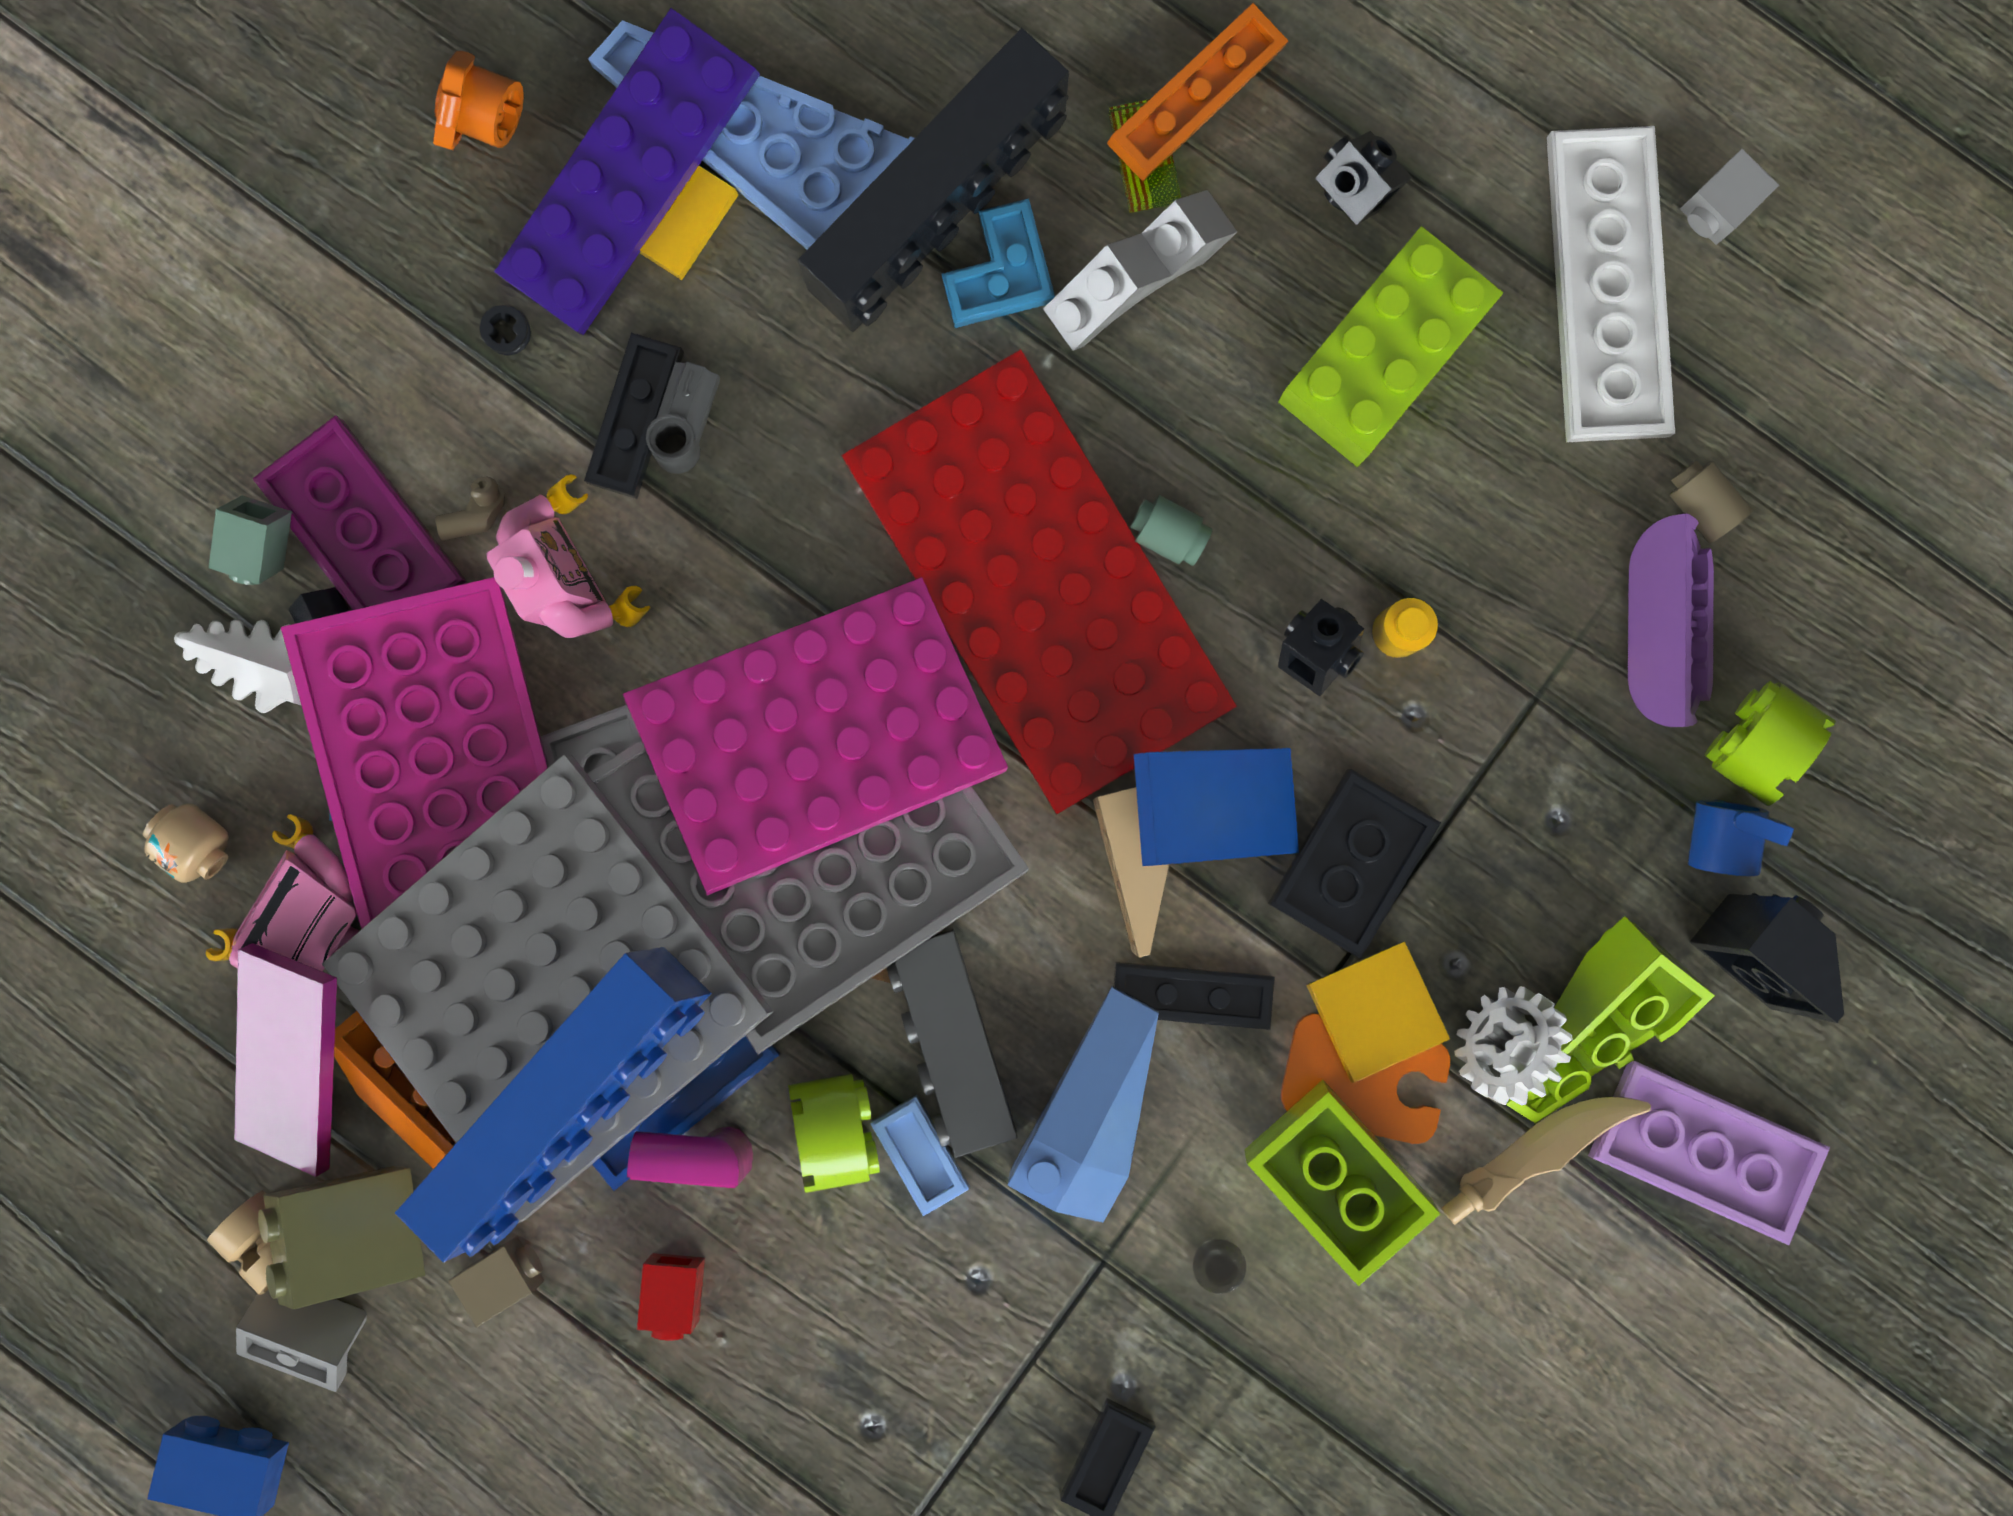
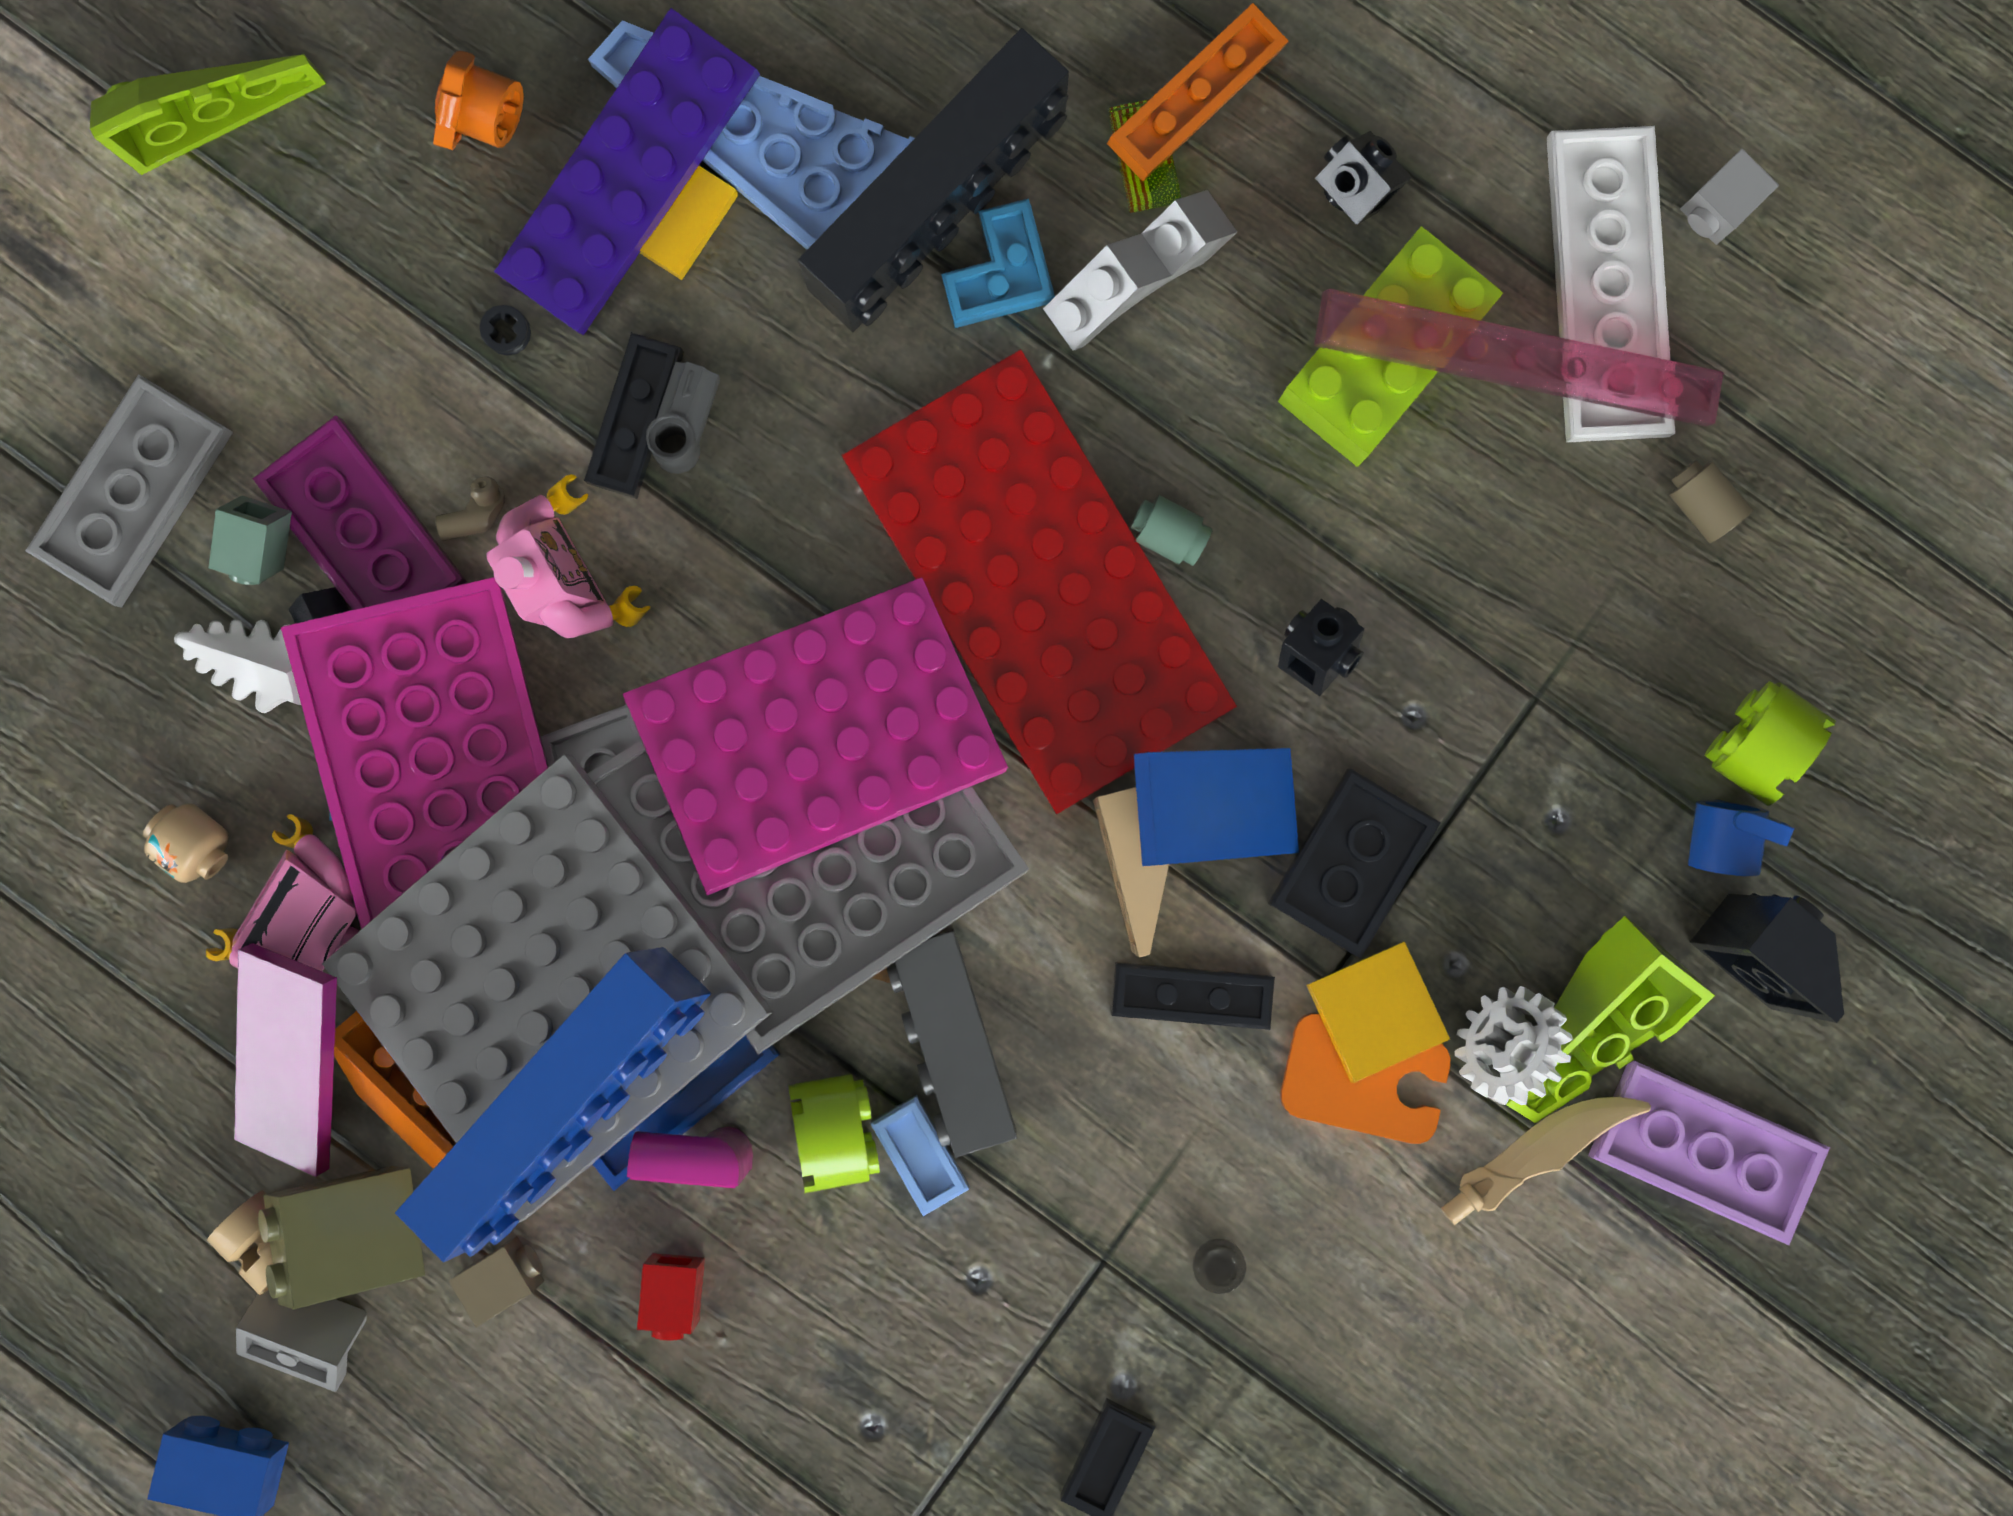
medium blue wedge [1007,986,1159,1223] -> none
lime brick [1244,1080,1441,1286] -> none
yellow brick [1372,598,1438,658] -> none
medium lavender brick [1628,513,1714,727] -> none
none -> light grey tile [25,374,233,608]
none -> lime wedge [90,54,327,175]
none -> clear pink tile [1314,289,1724,426]

